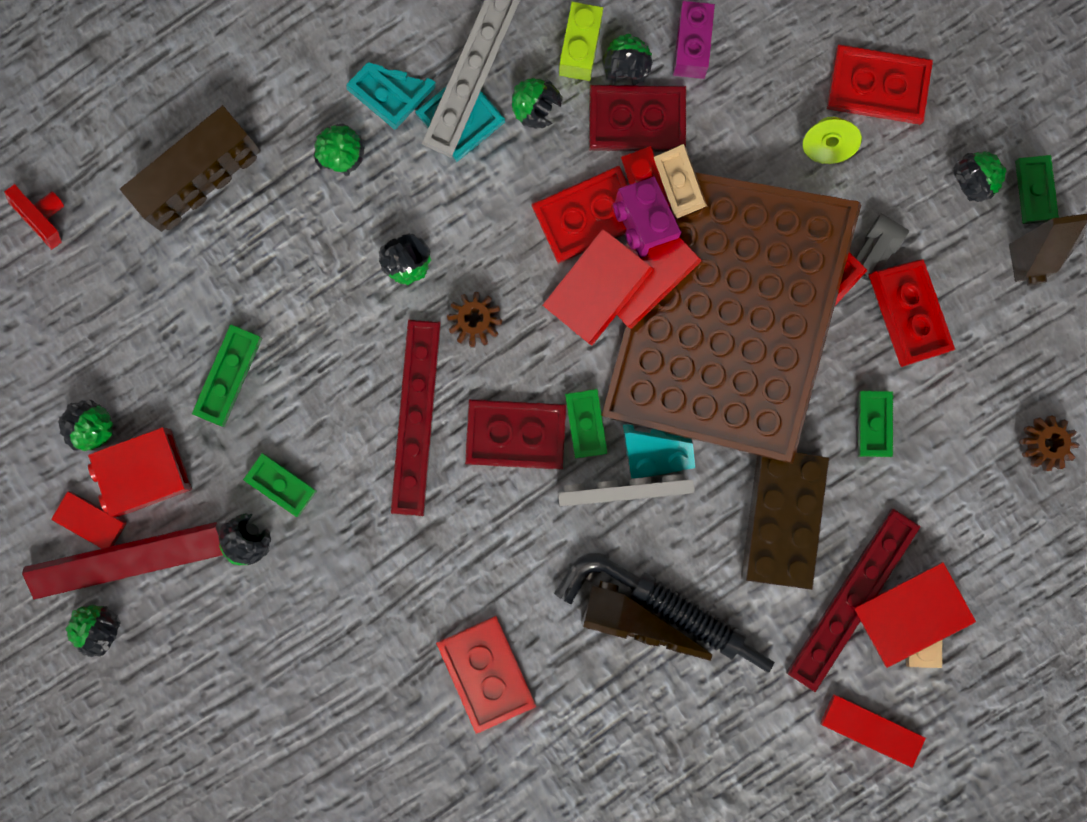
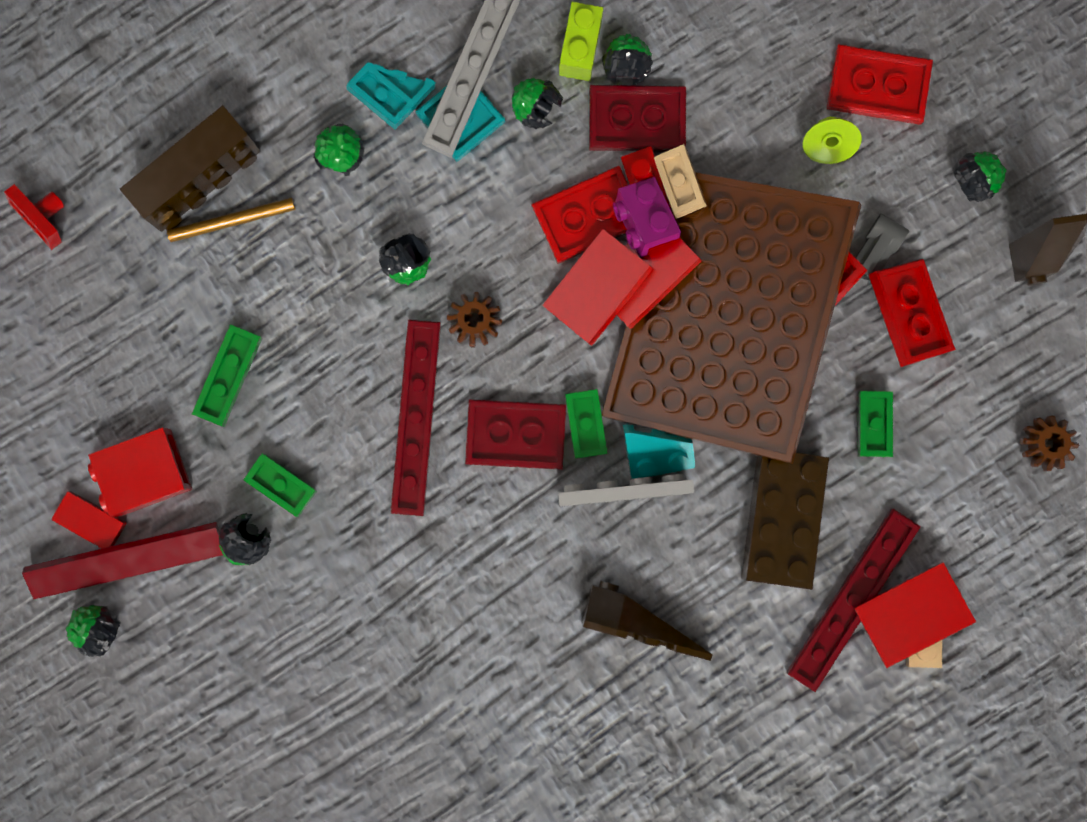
green piece [58,400,113,451] -> none
red tile [436,616,536,734] -> none
black piece [554,553,775,673] -> none
magenta brick [673,1,715,79] -> none
red tile [820,694,926,768] -> none
green plate [1015,155,1059,224] -> none
none -> pearl gold bar [167,198,296,242]

